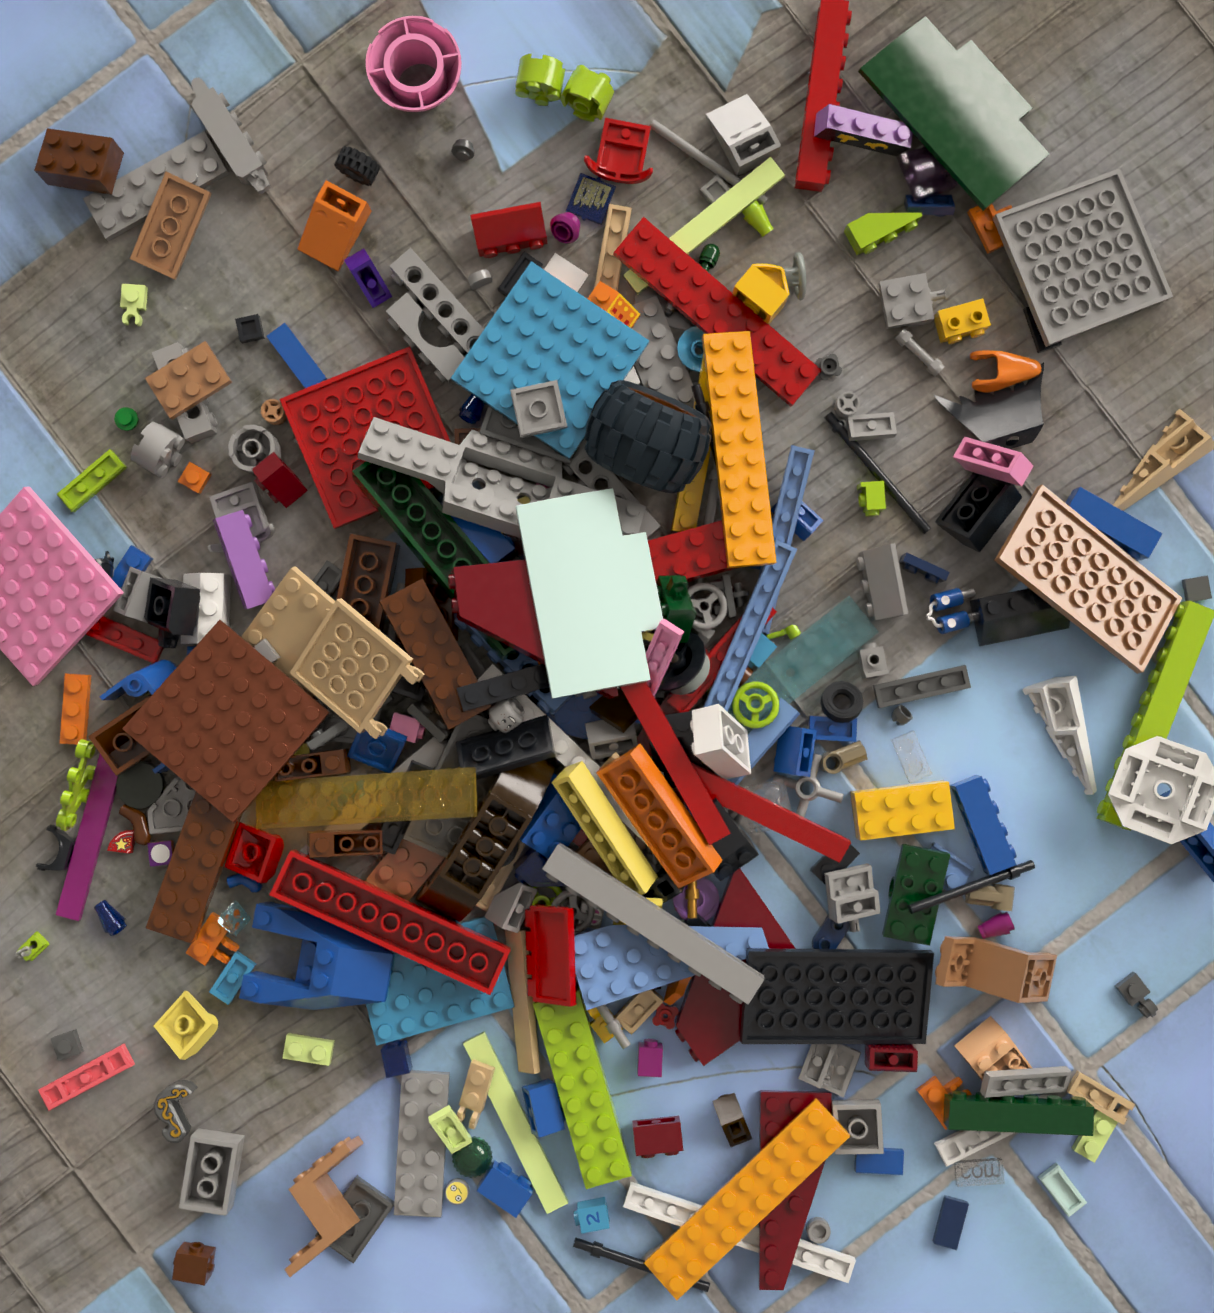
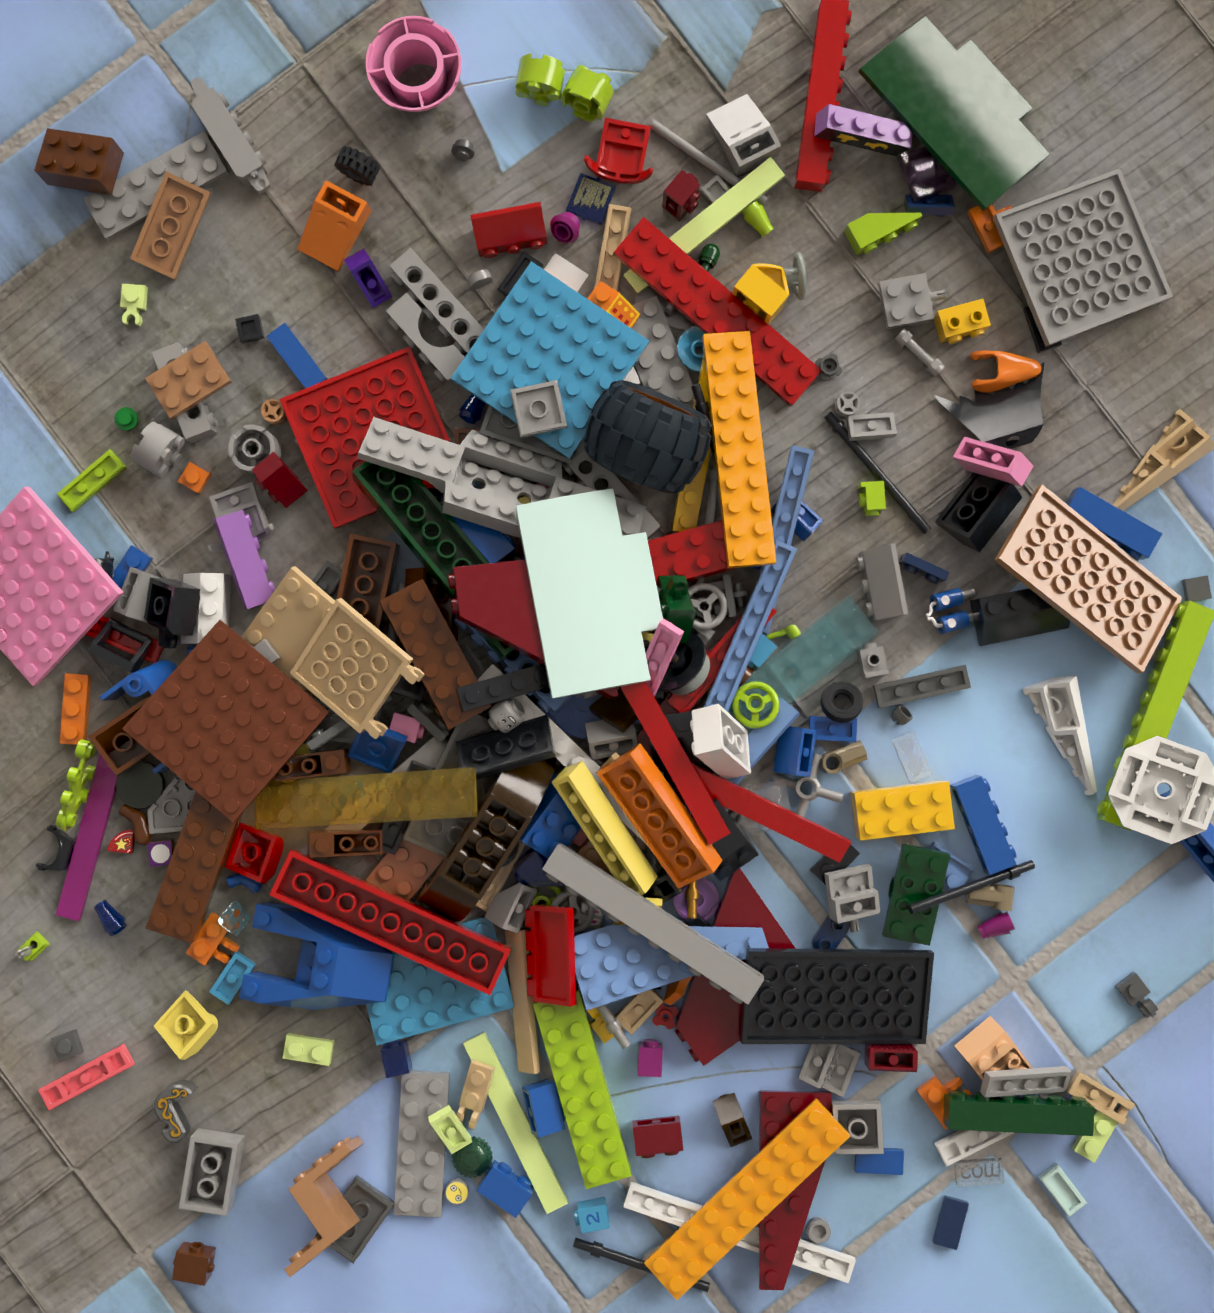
medium nougat bracket [935,936,1057,1003] -> none
none -> black tile [88,618,154,673]
none -> dark red brick [662,170,700,222]

